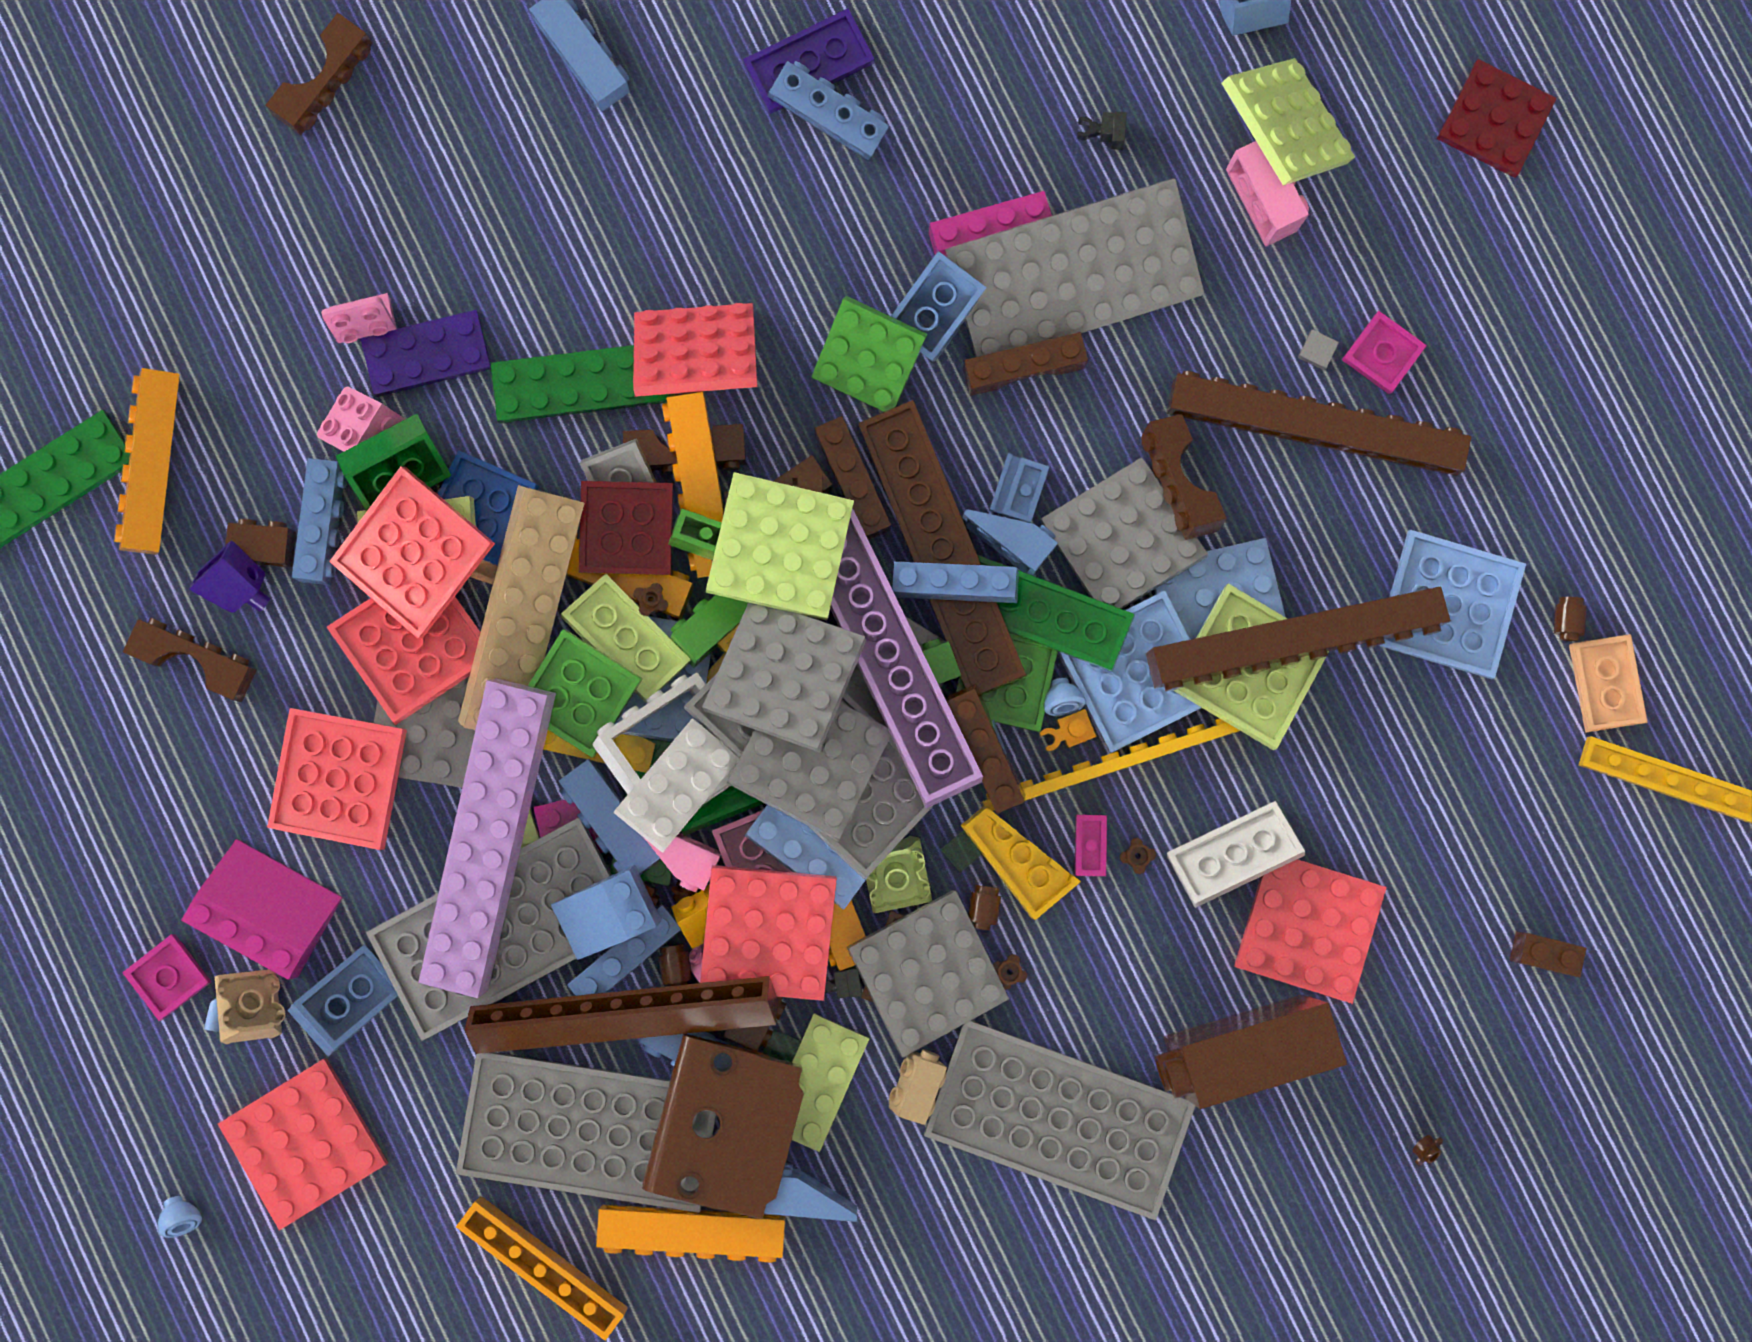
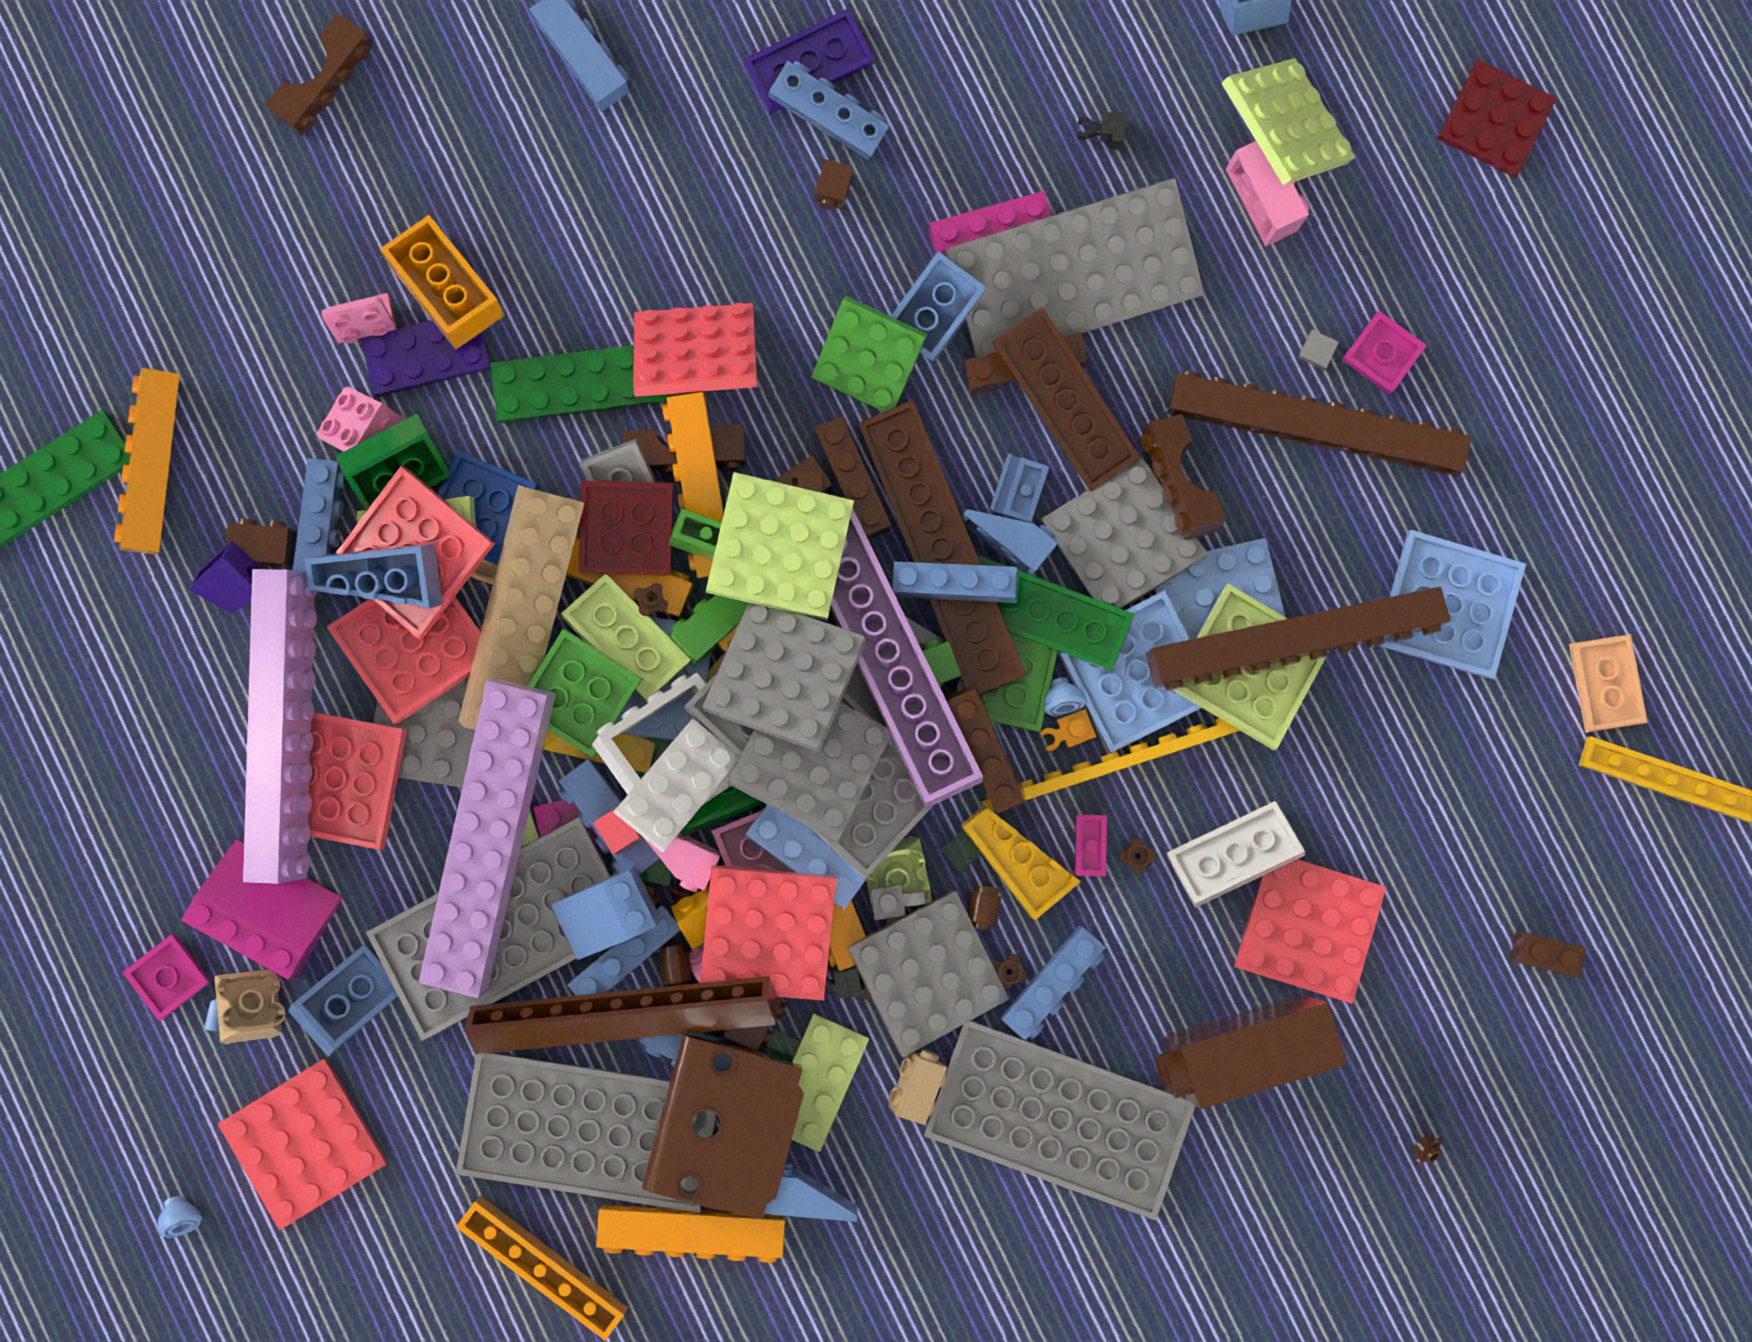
reddish brown arch [123,617,257,703] -> none
reddish brown brick [1554,597,1587,641] -> none
none -> lavender brick [243,569,317,884]
none -> medium blue wedge [304,543,443,608]
none -> light orange brick [380,215,505,350]
none -> coral panel [593,808,643,854]
none -> reddish brown brick [815,159,854,210]
none -> light grey plate [870,884,926,920]
none -> reddish brown plate [992,307,1140,491]
none -> medium blue brick [1000,926,1106,1040]

